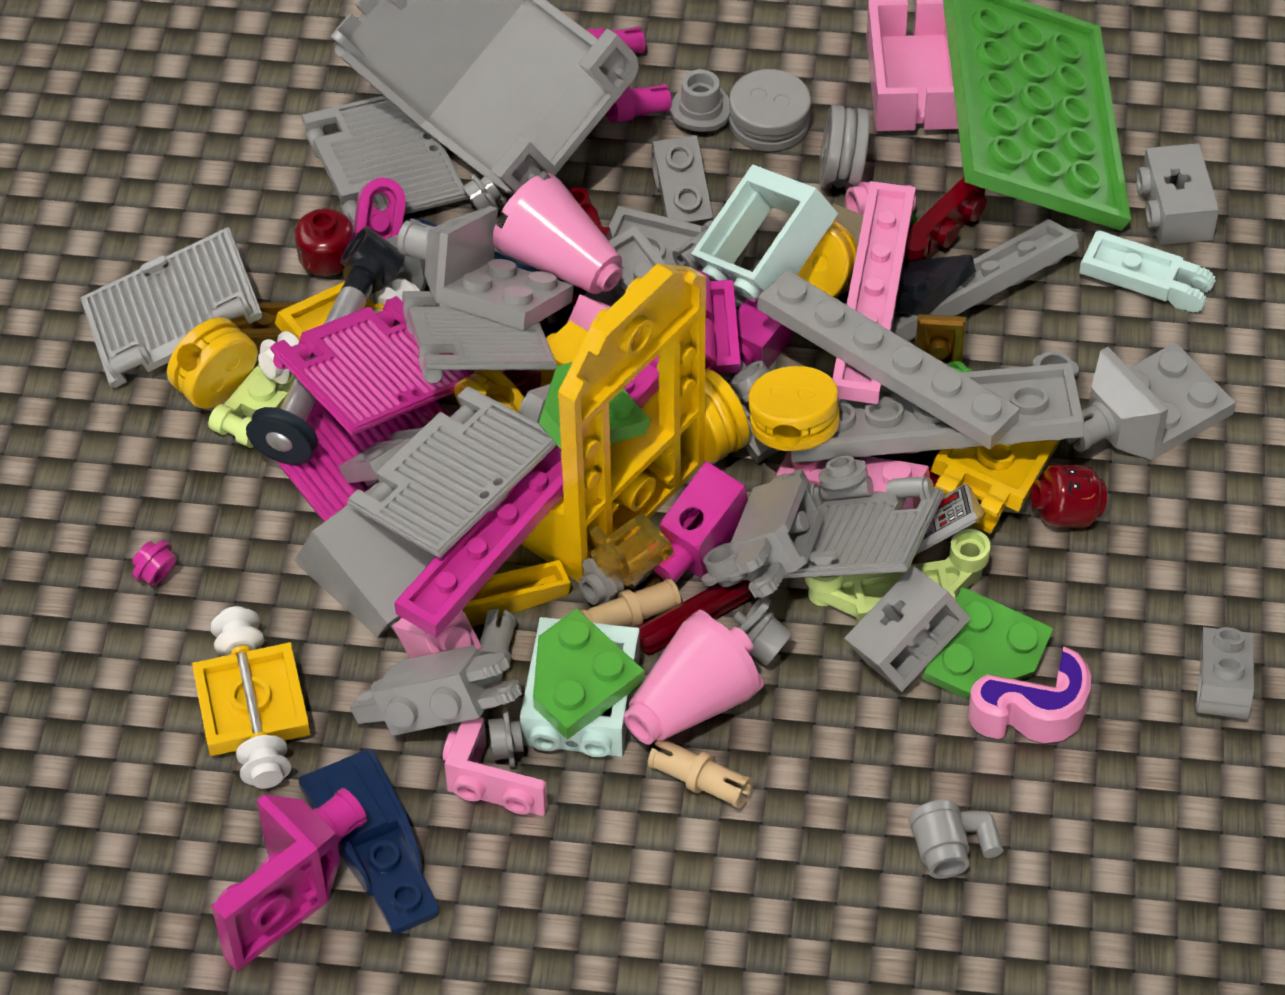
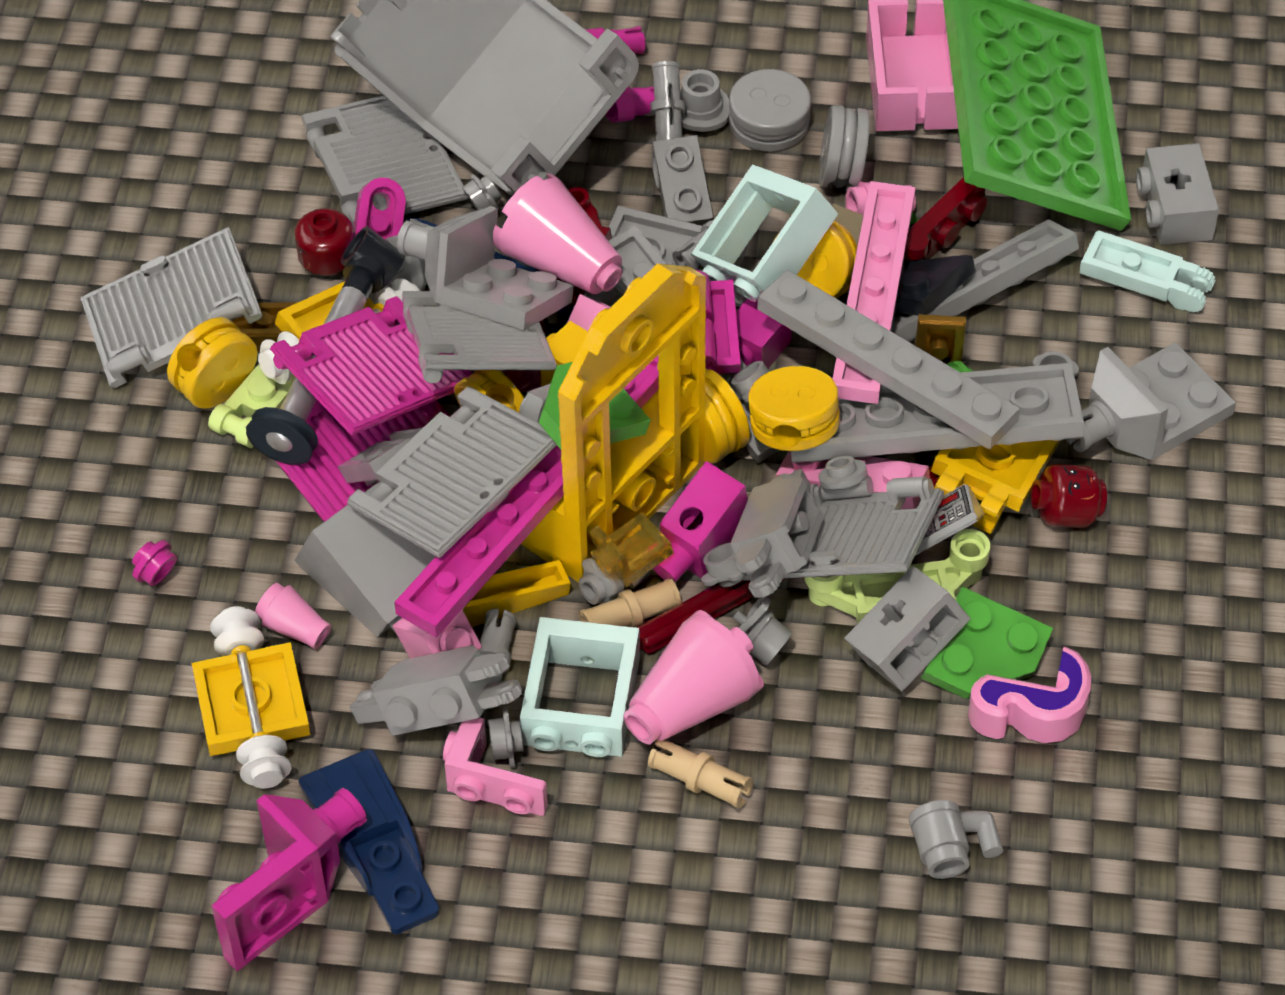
bright green plate [533,608,644,740] -> none
light grey plate [1196,627,1254,719] -> none
none -> bright pink cone [255,583,332,650]
none -> light grey pin [650,61,686,141]

